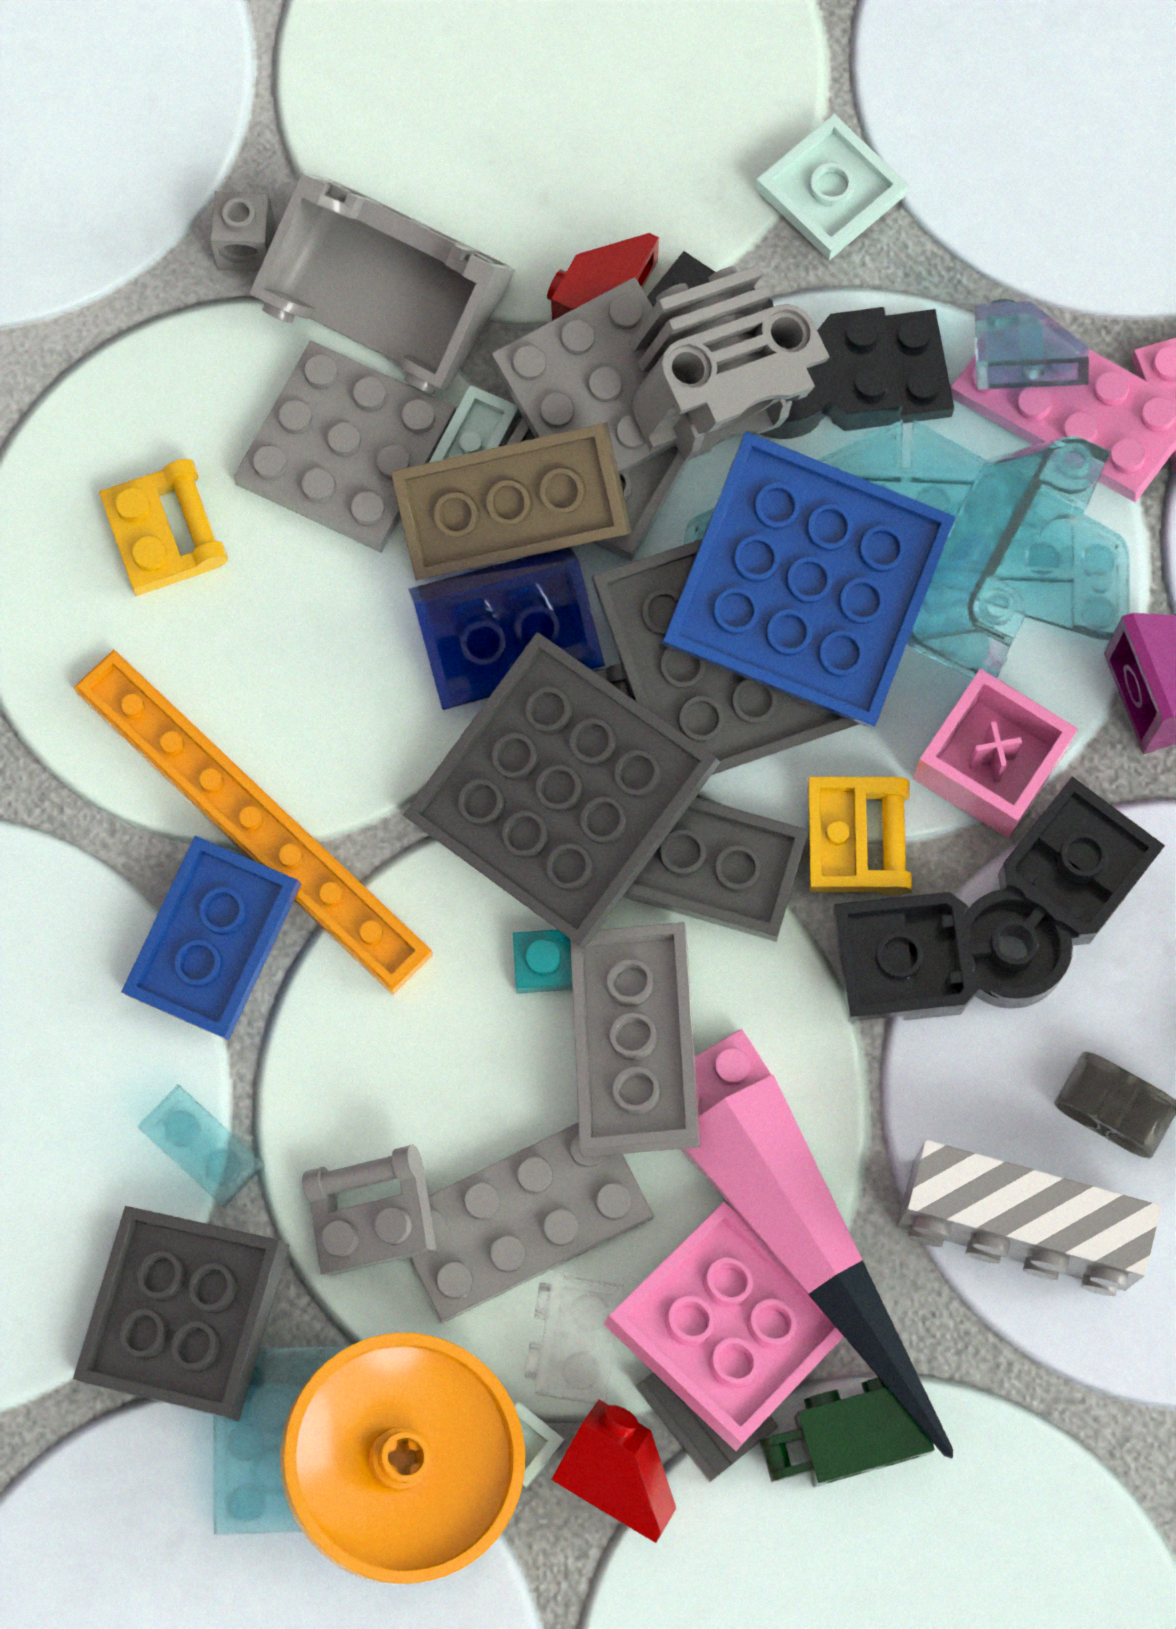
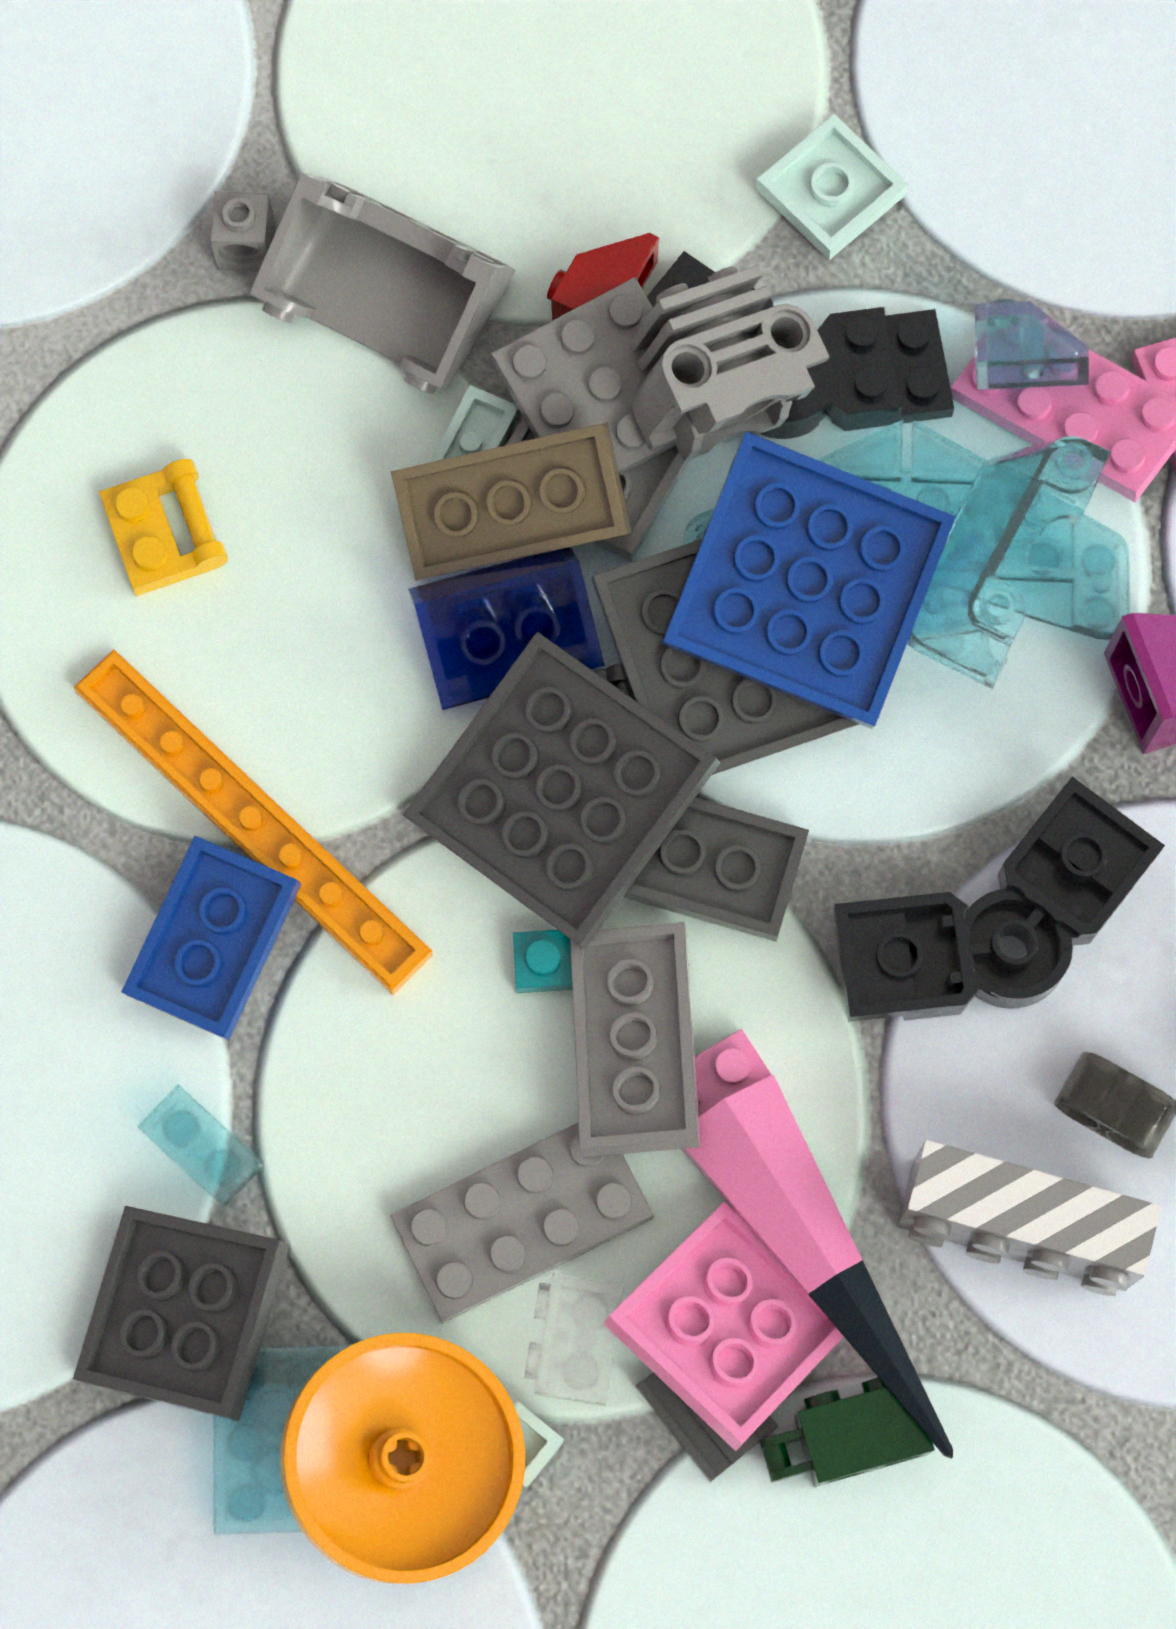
light grey plate [233,340,456,553] -> none
light grey plate [302,1144,437,1275] -> none
red slope [551,1399,676,1543] -> none
yellow plate [807,777,912,895] -> none
bright pink brick [913,668,1078,839] -> none

